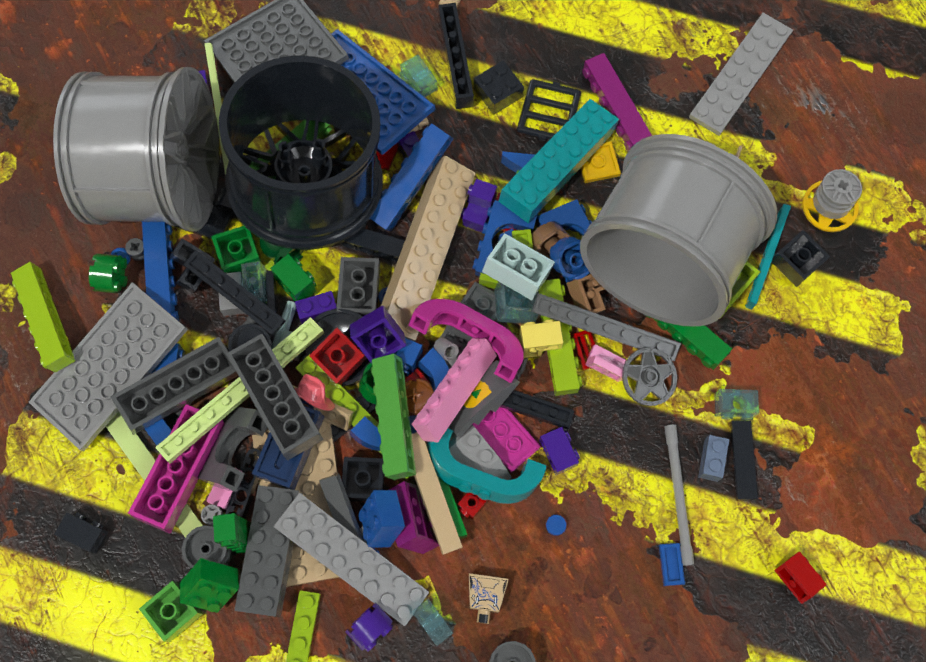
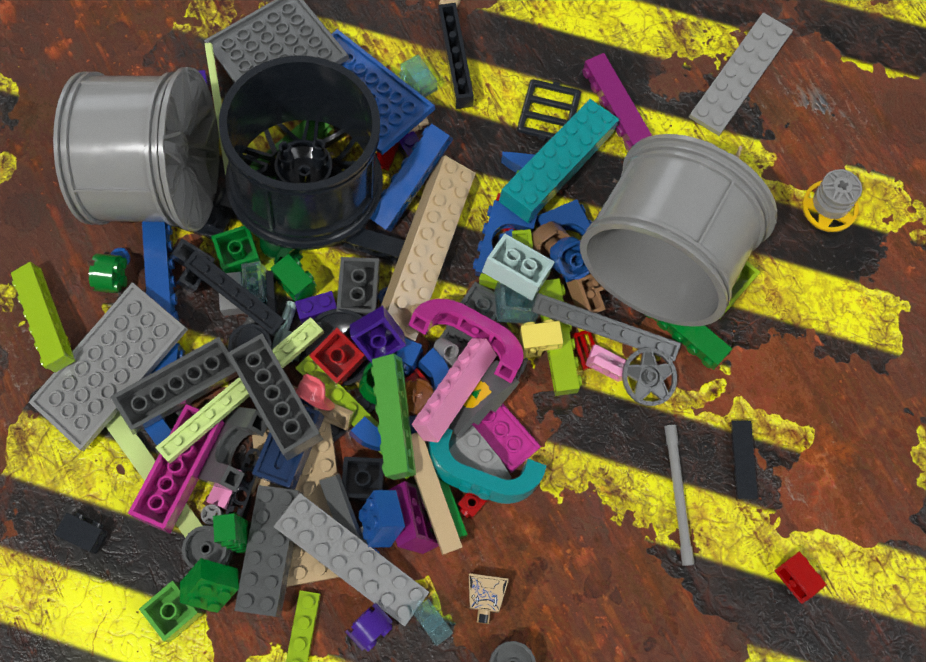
dark grey wheel [125,238,144,261] -> none
dark purple brick [460,179,497,232] -> none
black brick [473,60,524,115] -> none
black tile [500,390,575,430] -> none
dark purple brick [539,427,580,475] -> none
blue tile [546,515,566,536] -> none
yellow tile [581,141,621,183] -> none
blue tile [658,543,685,586] -> none
sand blue brick [698,435,729,482] -> none
clear light blue brick [714,389,759,420] -> none
teal tile [745,204,791,310] -> none
black brick [771,230,830,287] -> none

